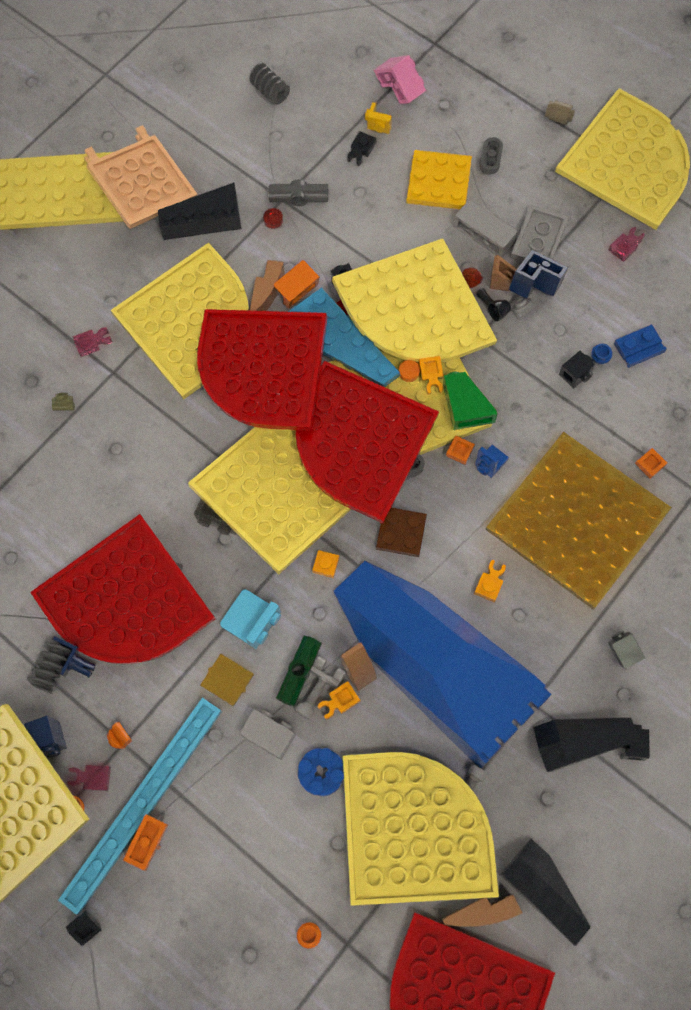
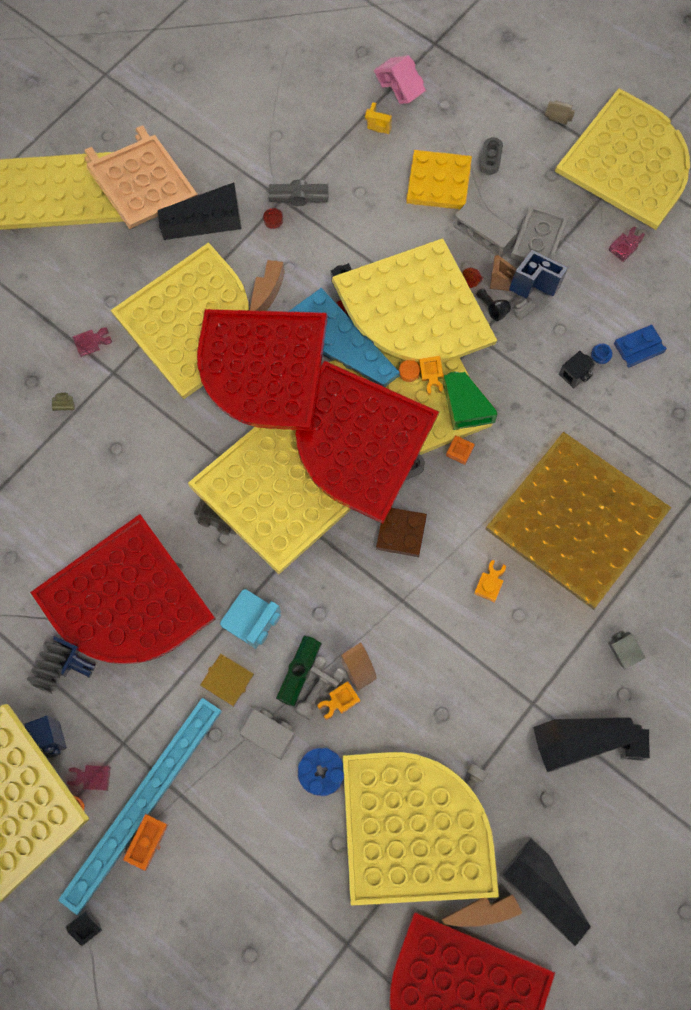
orange plate [107,722,132,749] -> none
dark grey piece [249,62,290,105] -> none
orange panel [274,260,320,309] -> none
orange plate [297,922,321,949] -> none
light orange plate [312,550,340,578] -> none
blue windscreen [334,561,552,768] -> none
black plate [348,131,377,166] -> none
blue bracket [475,444,509,478] -> none
orange plate [635,448,667,479] -> none

